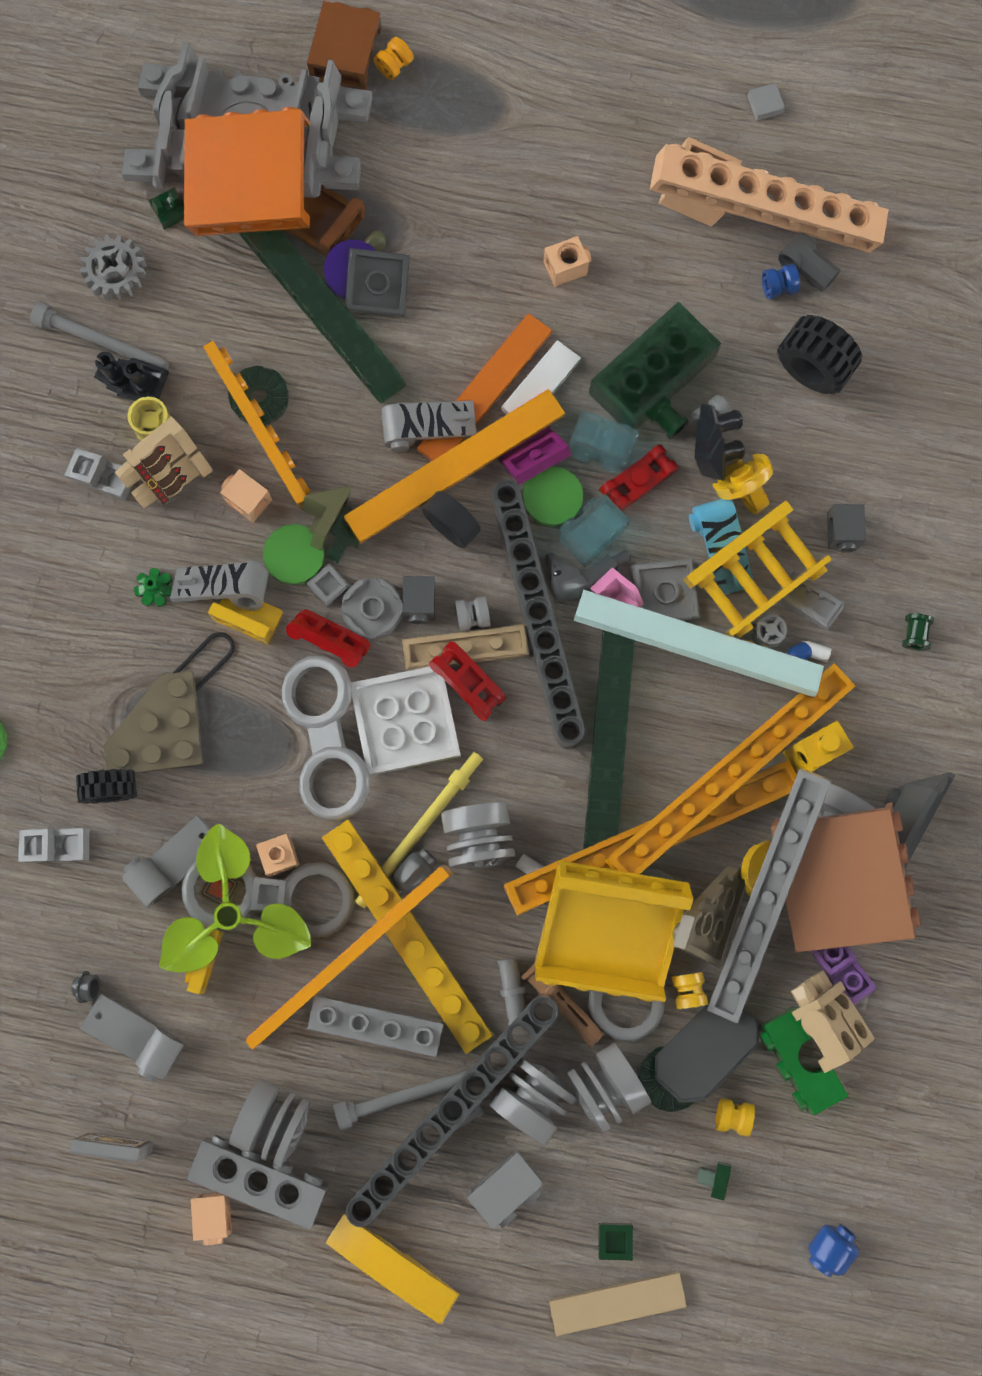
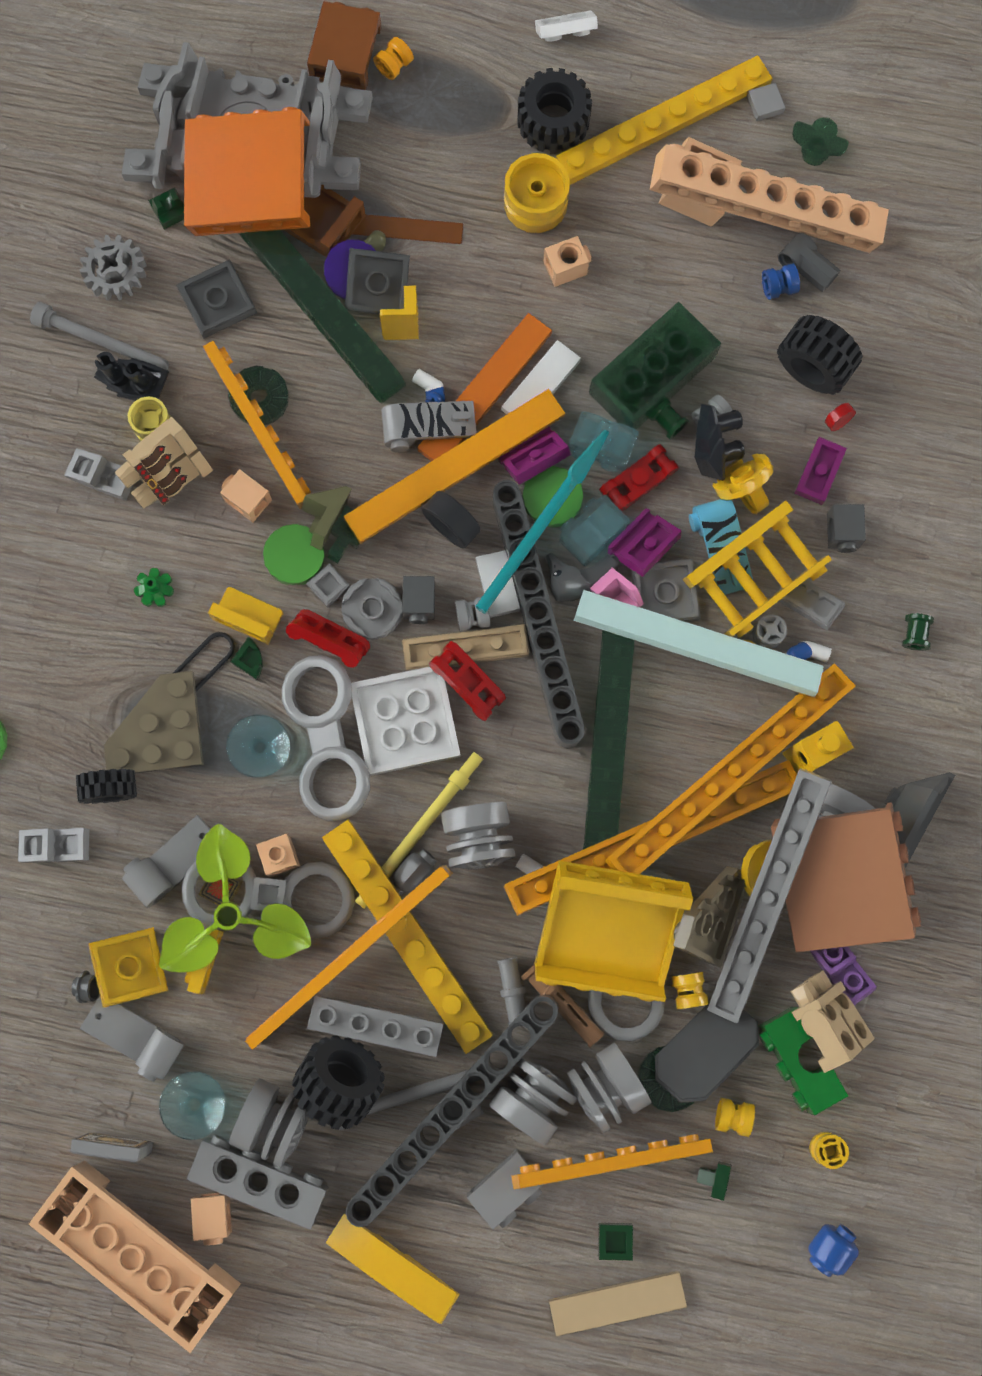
light grey door [170,561,269,611] -> none
none -> light nougat plate [28,1161,241,1353]
none -> yellow plate [88,927,168,1008]
none -> clear light blue dish [159,1072,226,1140]
none -> dark grey tile [176,259,257,339]
none -> clear light blue dish [226,715,290,778]
none -> dark green tile [230,637,263,681]
none -> black tyre [292,1036,385,1130]
none -> dark orange sticker [352,214,463,244]
none -> yellow panel [380,285,419,340]
none -> white arm [412,369,446,402]
none -> teal piece [475,430,609,614]
none -> white tile [476,550,520,618]
none -> yellow wheel [504,153,570,233]
none -> light orange plate [511,1134,713,1189]
none -> black tyre [517,68,592,154]
none -> white plate [535,10,598,41]
none -> yellow plate [556,55,773,185]
none -> magenta plate [608,508,682,577]
none -> clear green plate [792,117,849,166]
none -> magenta plate [794,437,847,505]
none -> yellow wheel [809,1132,849,1169]
none -> red tile [825,403,856,432]

